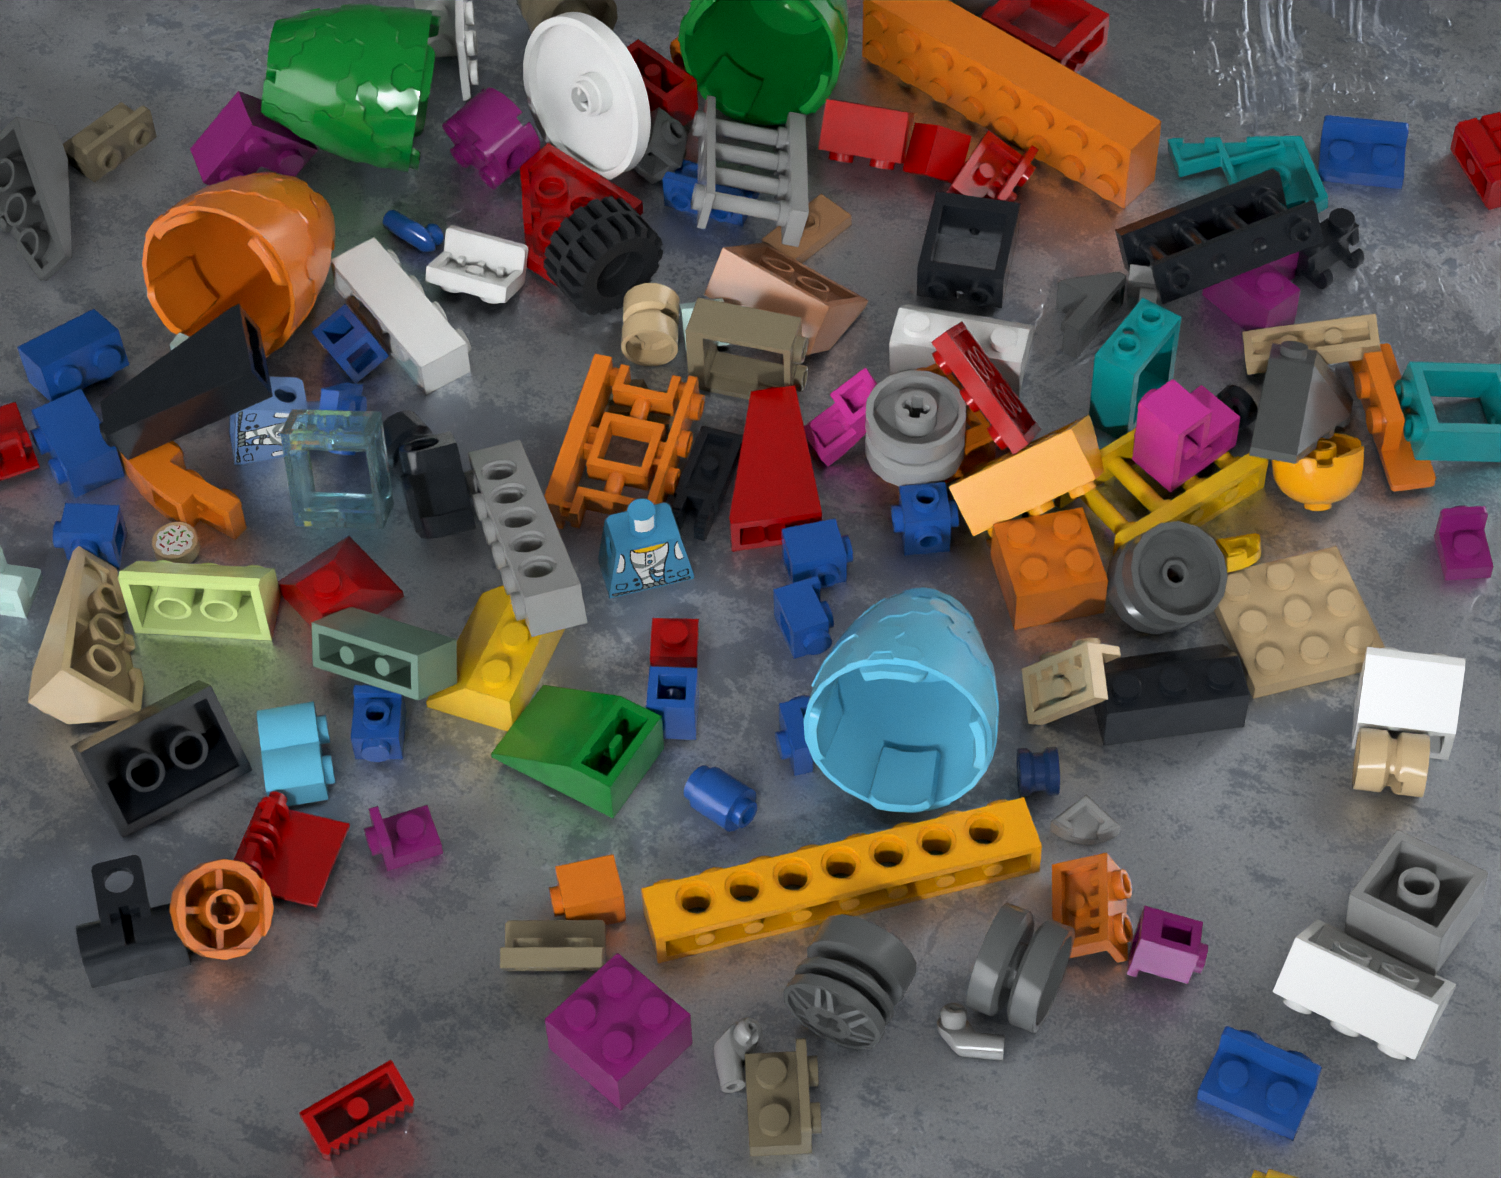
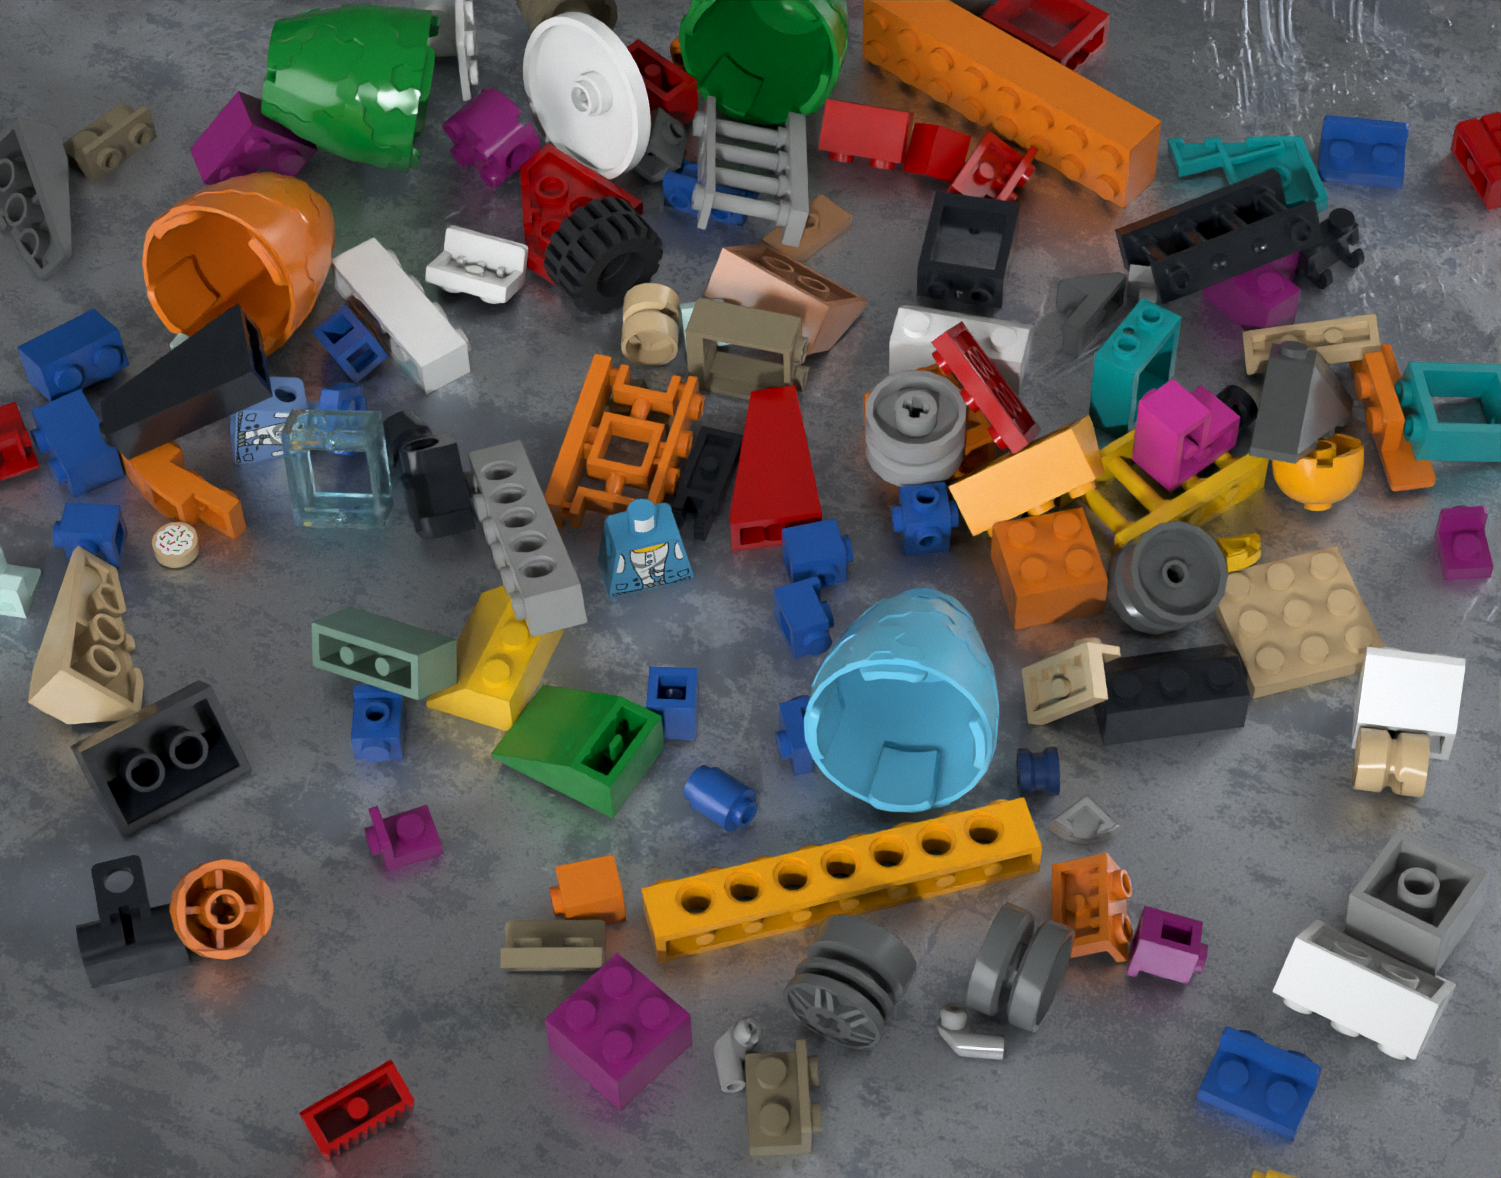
yellowish green slope [118,560,281,641] -> none
red hinge [234,791,350,908] -> none
medium azure brick [257,701,336,806] -> none
red slope [278,536,404,627] -> none
blue arm [383,210,444,252] -> none
red plate [650,618,699,668] -> none
dark pink slope [804,367,877,467] -> none

